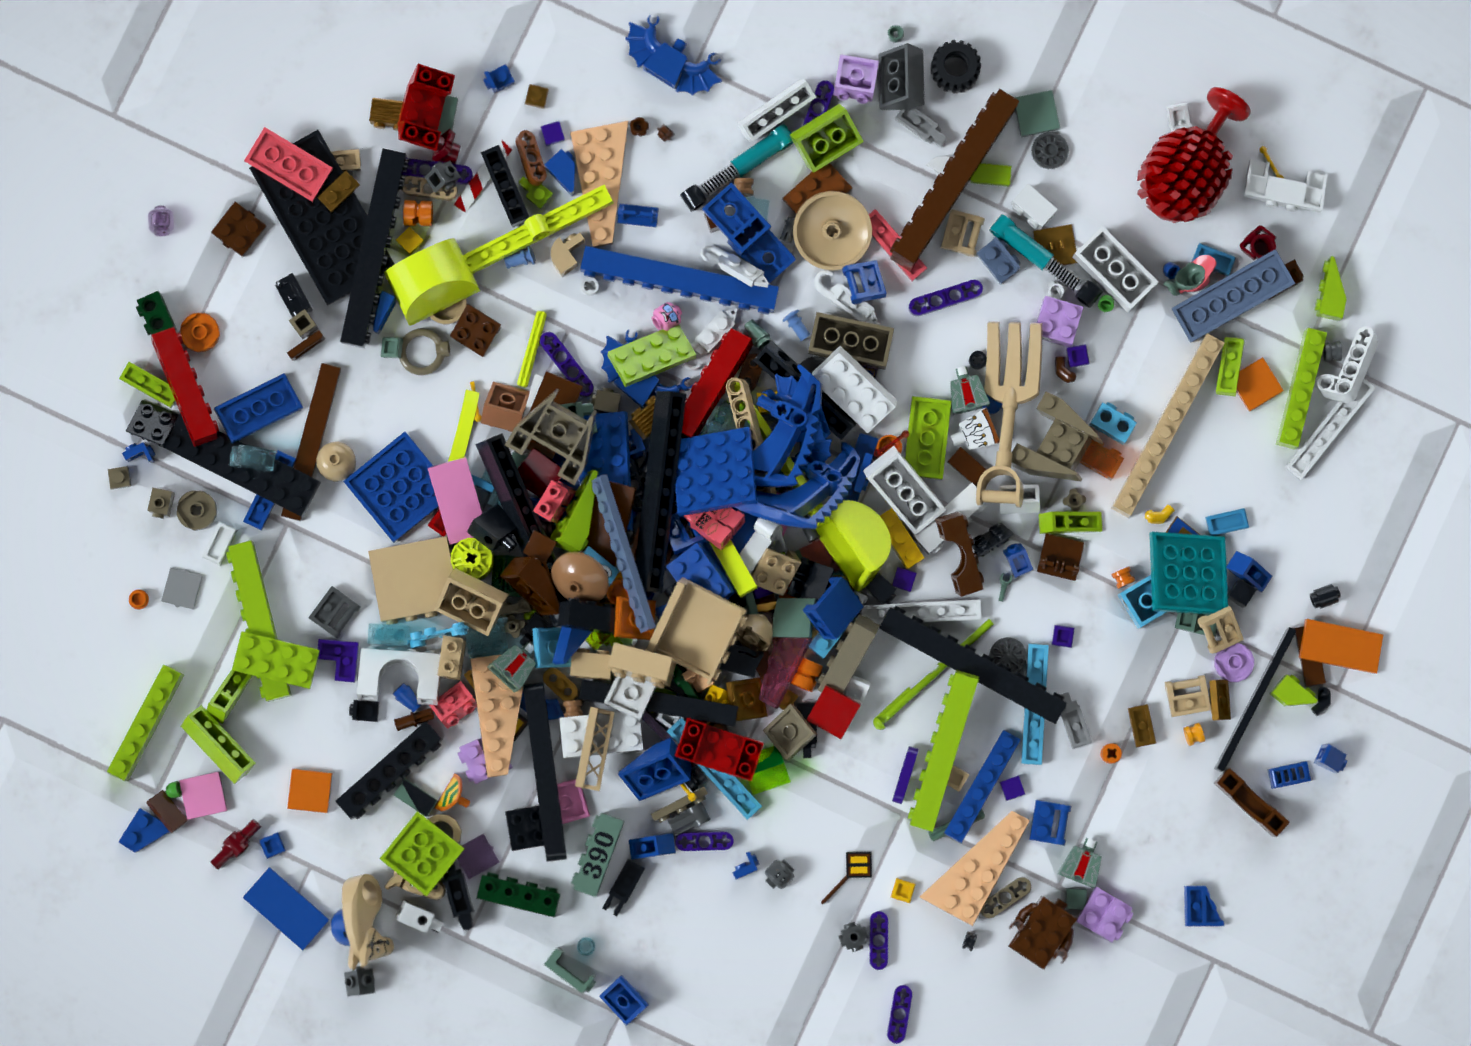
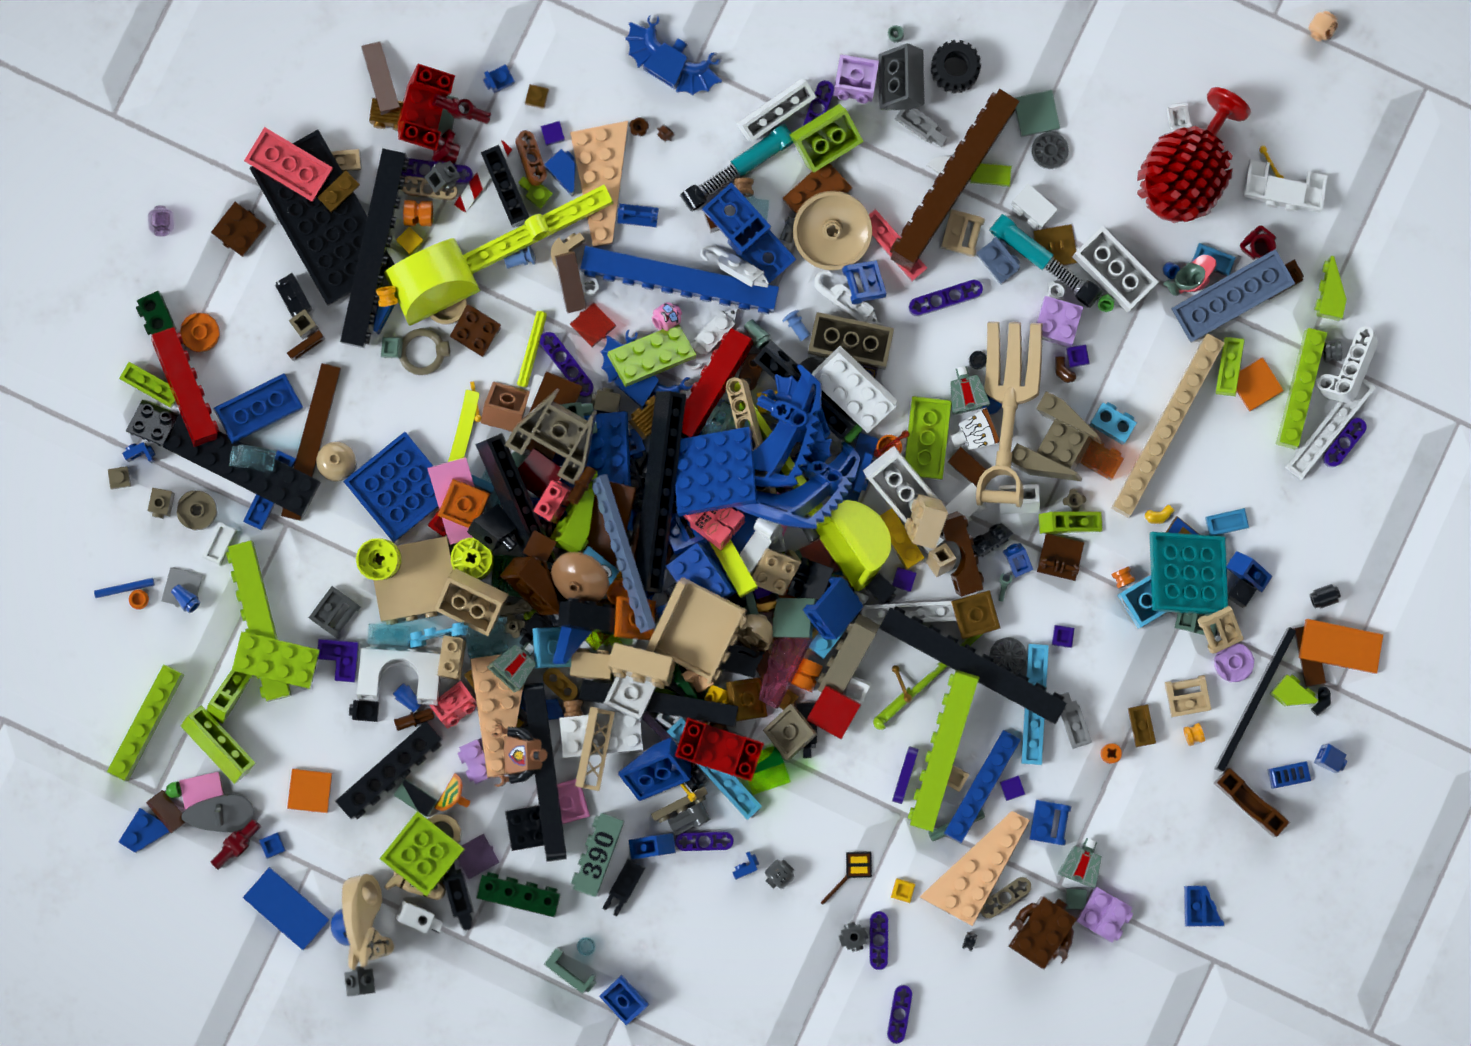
pearl gold plate [1209,680,1231,720] -> none
none -> blue bar [94,578,155,598]
none -> blue cone [171,584,200,613]
none -> dark grey shield [181,794,254,833]
none -> neon yellow wheel [356,538,402,580]
none -> reddish brown tile [361,42,400,115]
none -> light orange wheel [376,286,398,307]
none -> dark red pin [432,93,491,125]
none -> orange tile [437,478,490,528]
none -> nougat torso [492,724,547,787]
none -> reddish brown tile [555,251,586,313]
none -> reddish brown axle [568,466,596,505]
none -> clear red piece [570,303,616,348]
none -> bright green tile [844,424,863,444]
none -> pearl gold hinge [892,665,912,703]
none -> tan brick [905,494,948,549]
none -> tan brick [926,543,957,577]
none -> pearl gold tile [951,590,1001,640]
none -> light nougat head [1309,11,1338,41]
none -> dark purple beam [1323,418,1367,468]

